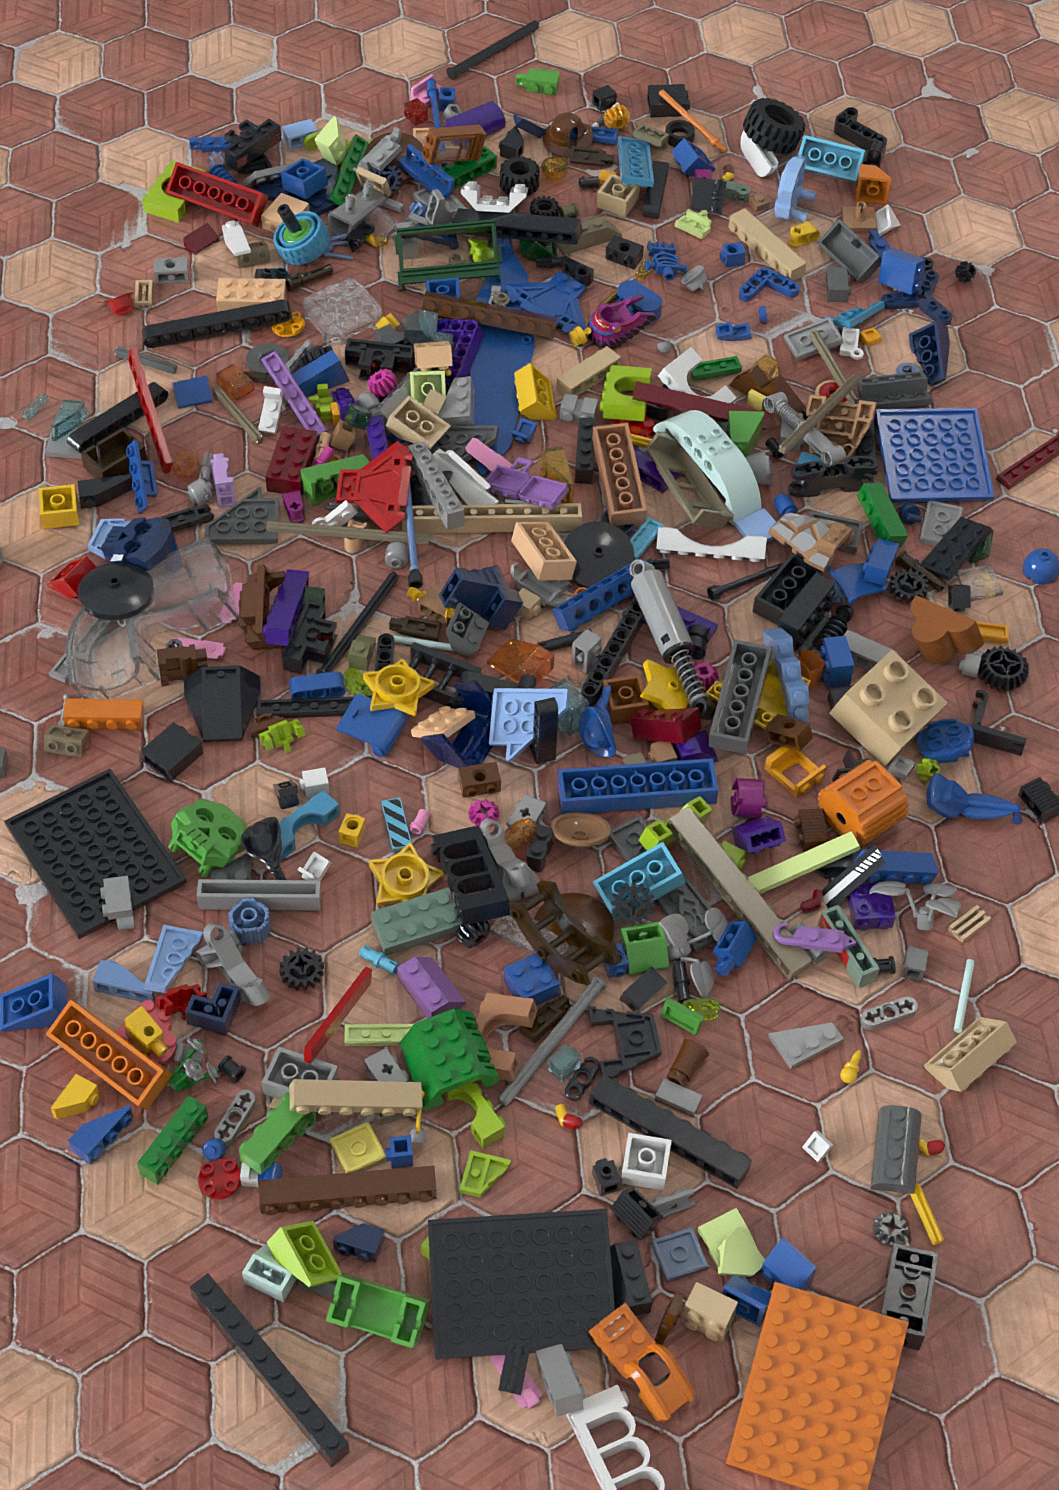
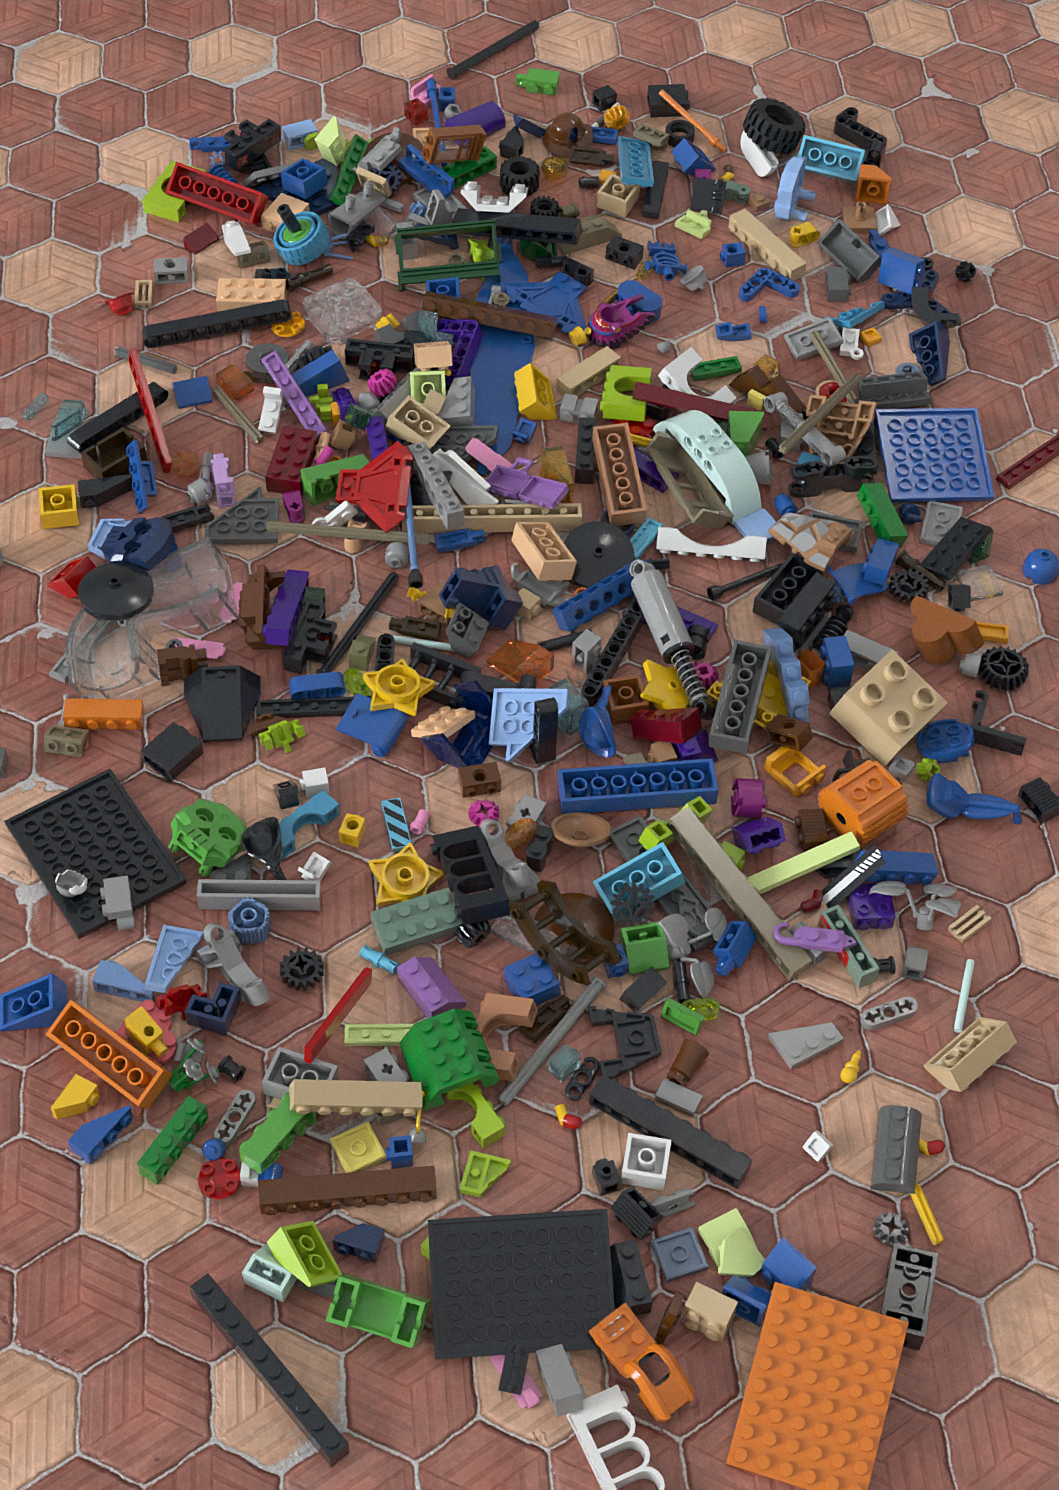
none -> light grey hair [55,870,87,897]
none -> blue hinge [434,528,485,553]
none -> black arch [911,287,961,328]

